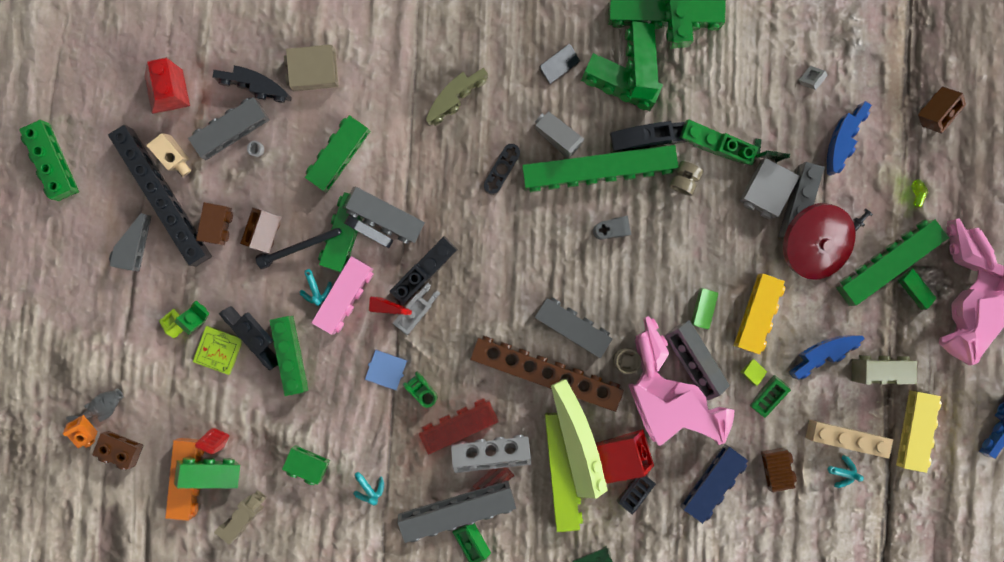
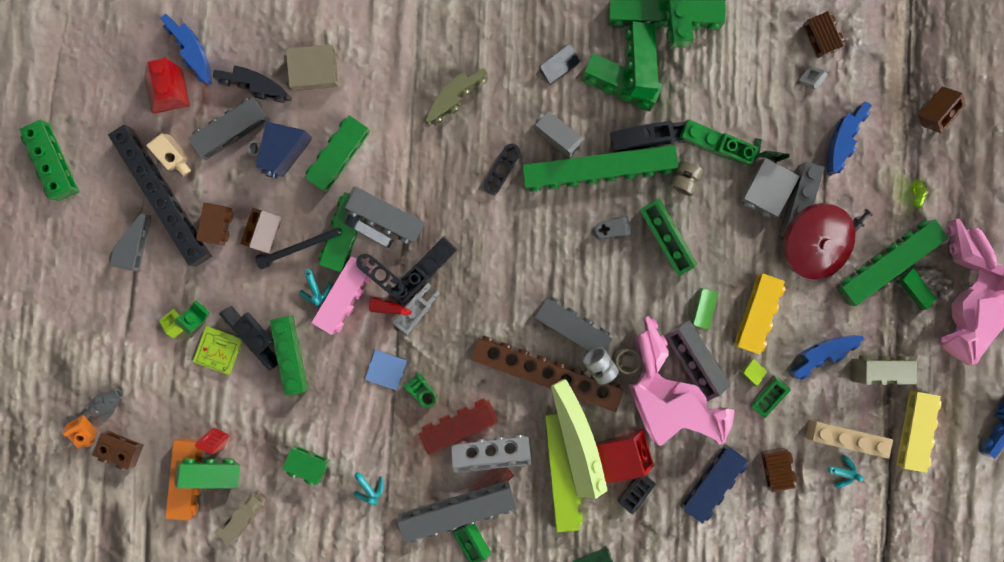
none -> blue slope [160,14,212,86]
none -> dark blue slope [256,122,312,179]
none -> black beam [356,254,405,296]
none -> light grey wheel [583,347,619,384]
none -> green brick [640,198,698,276]
none -> reddish brown brick [803,11,844,59]

